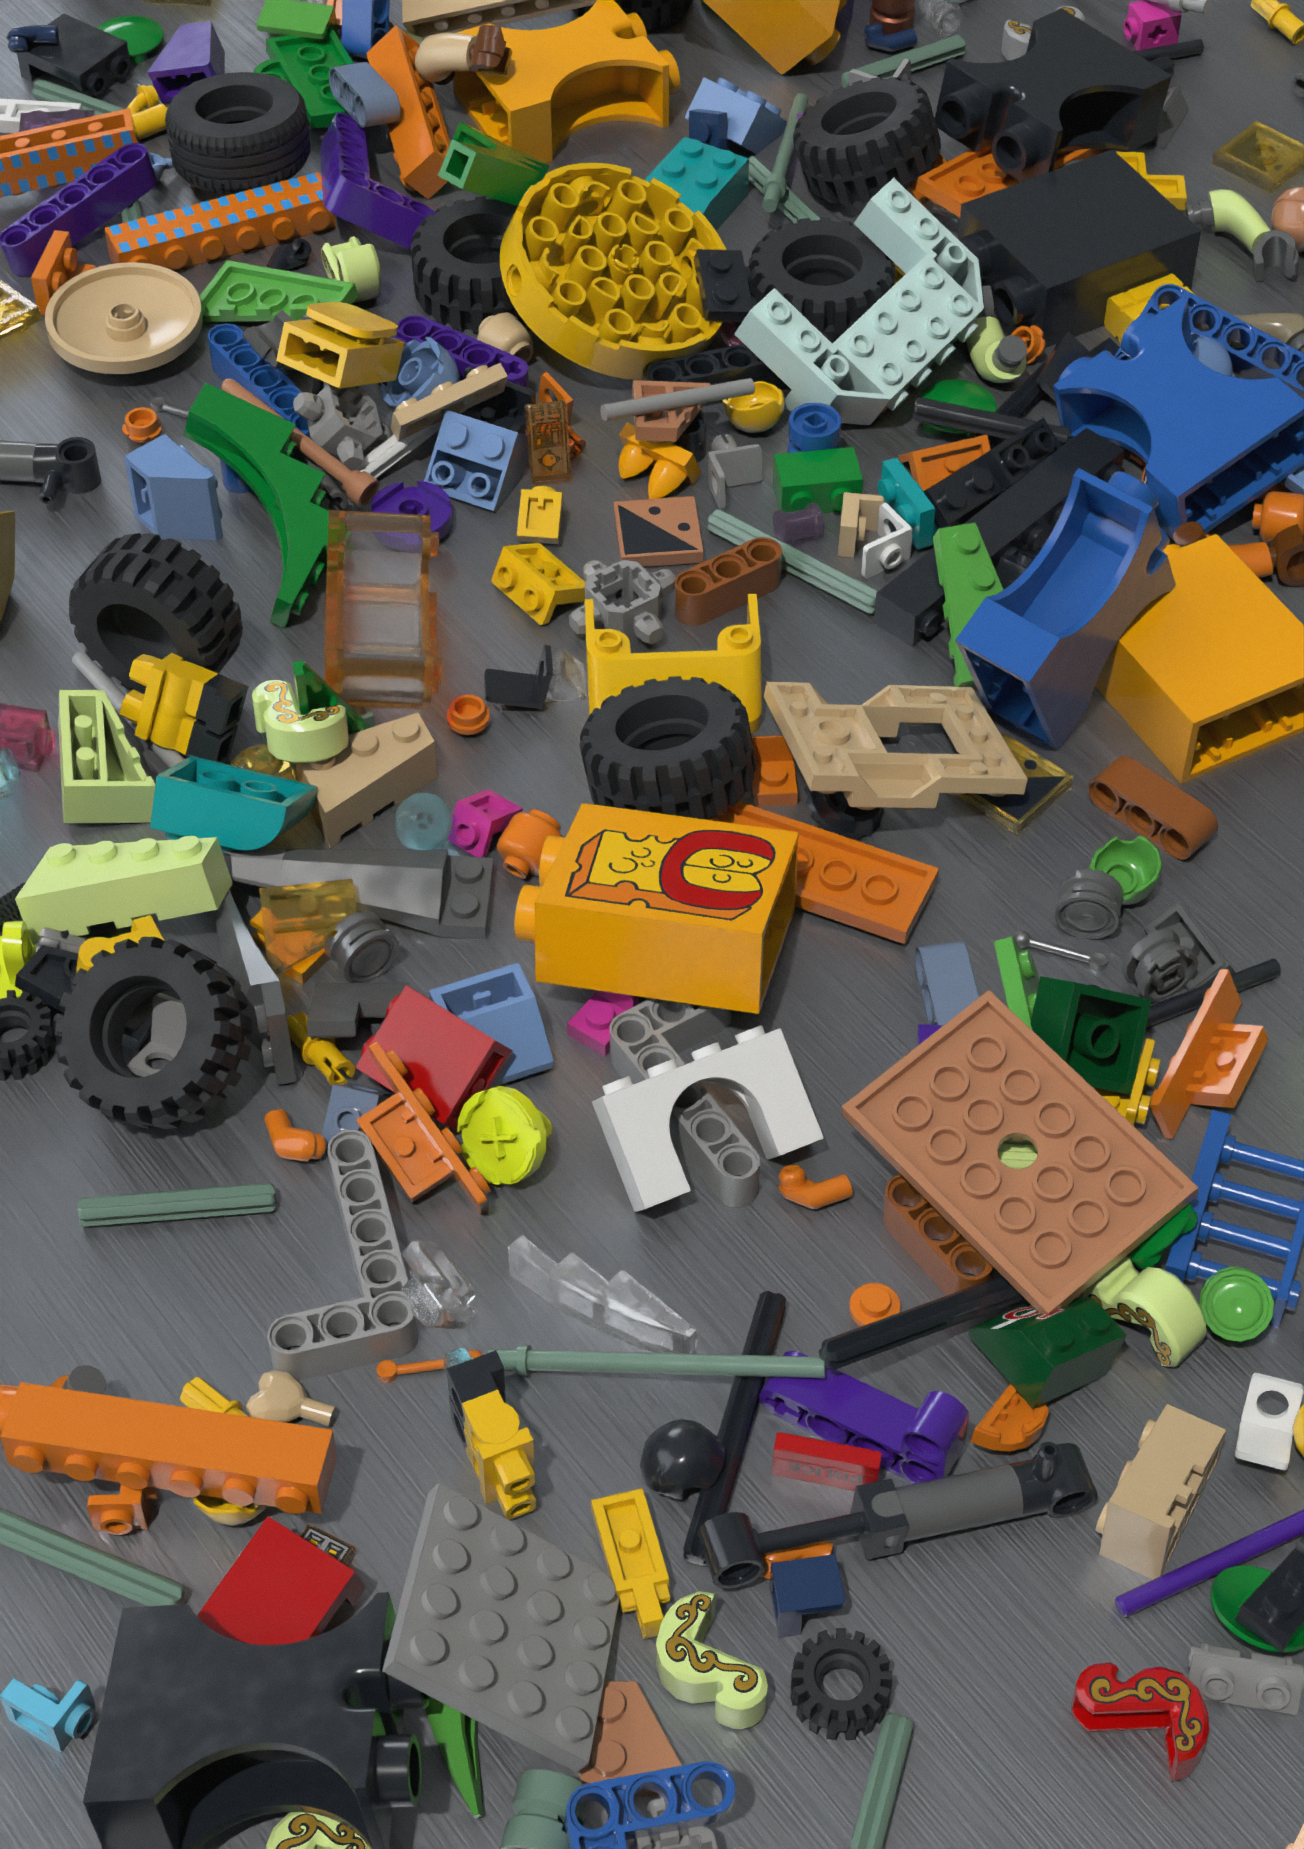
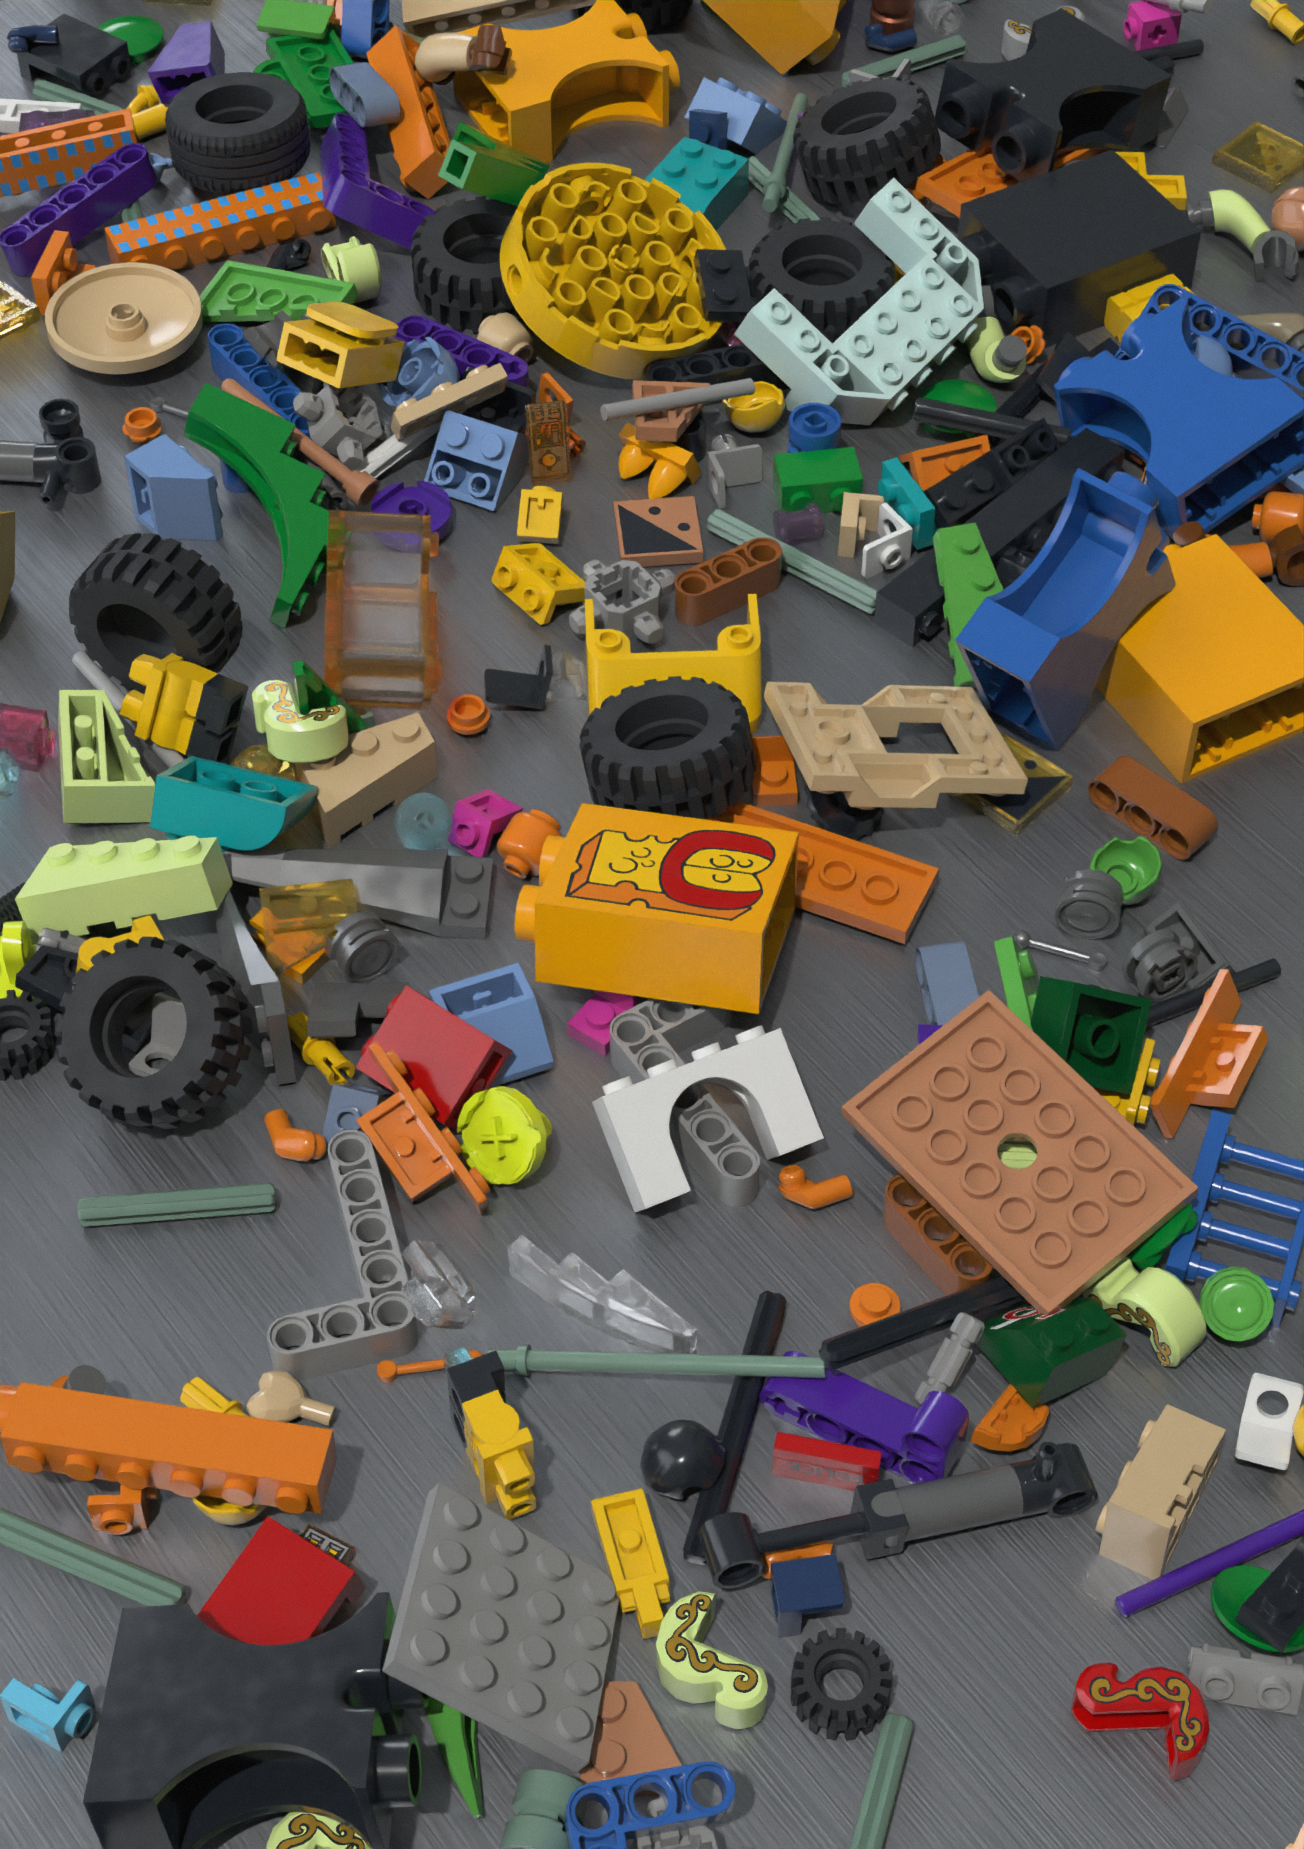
none -> black wheel [39,398,84,444]
none -> light grey axle [915,1312,984,1405]

